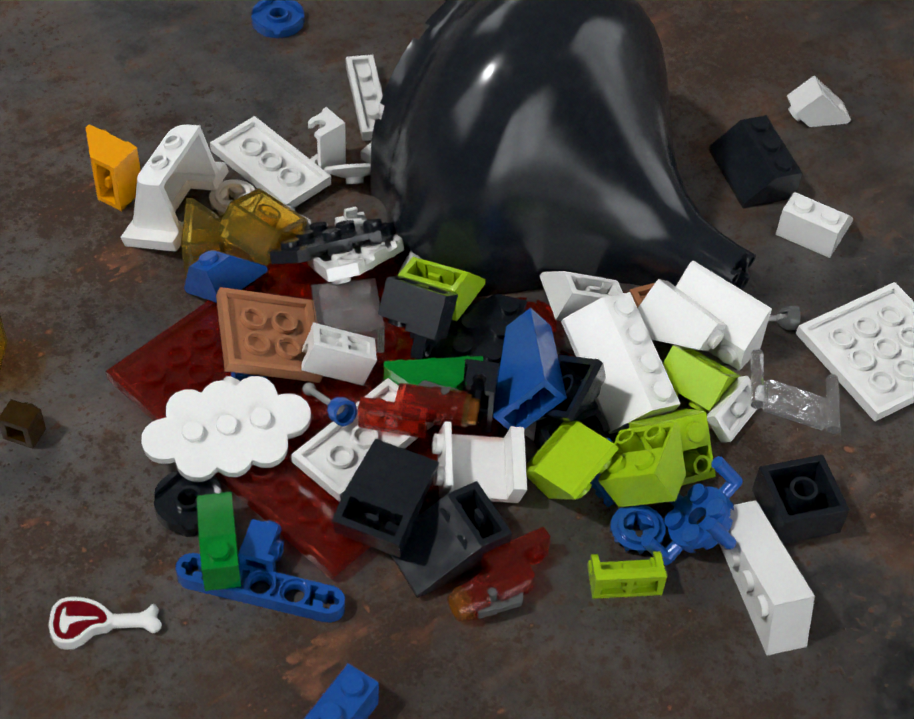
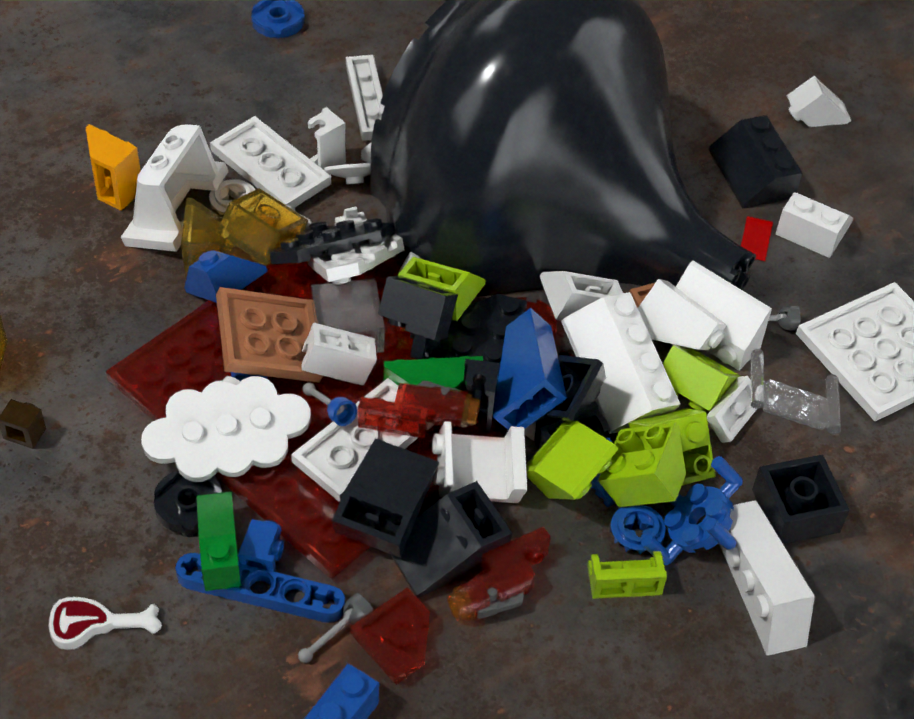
none -> hinge [298,593,375,663]
none -> clear red plate [350,587,430,685]
none -> red sticker [741,216,773,261]

